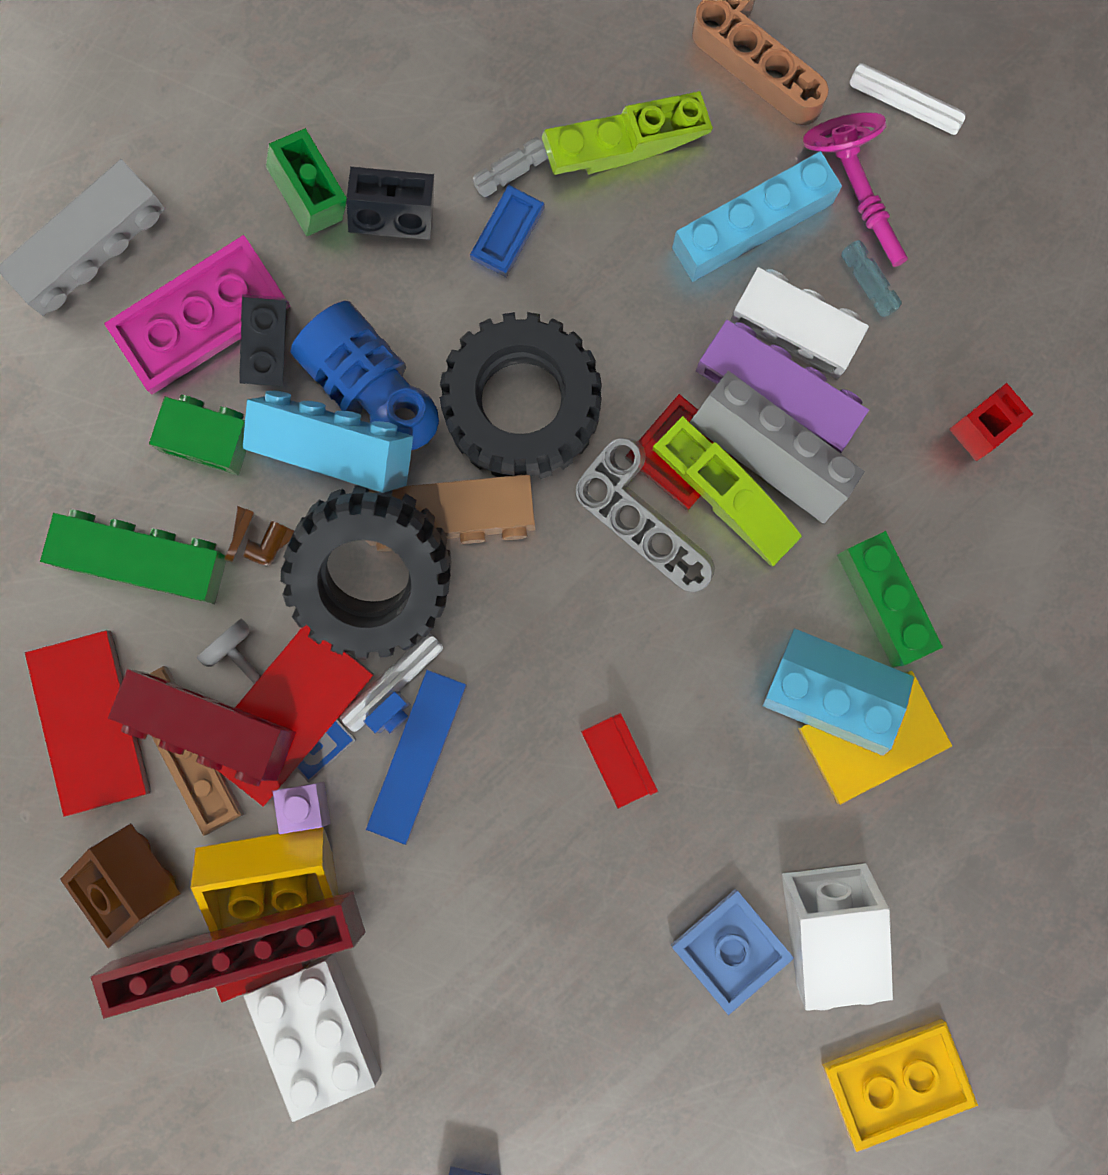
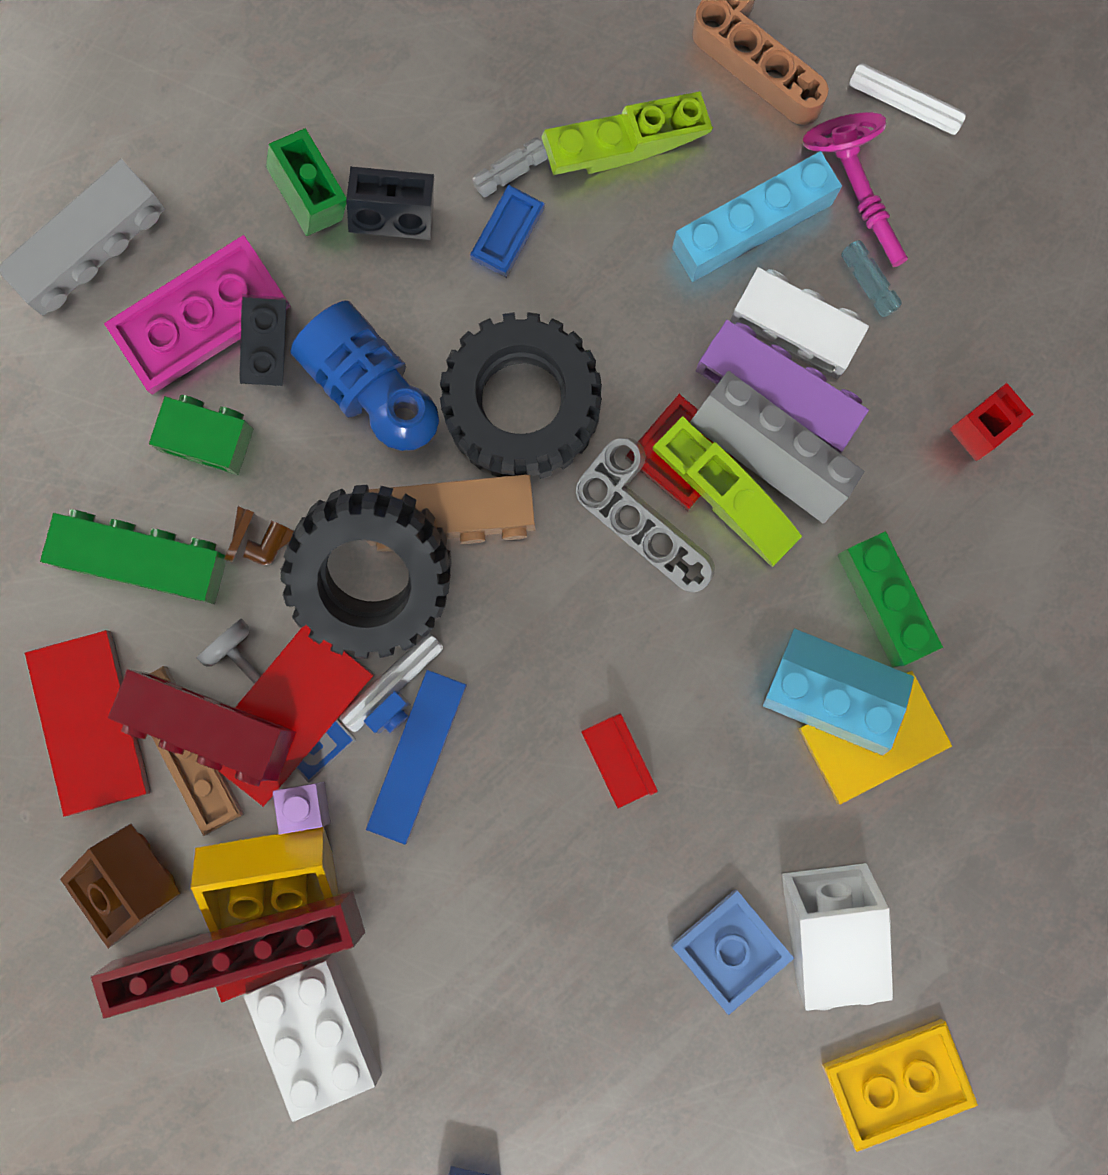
medium azure brick [243,391,413,493] -> none

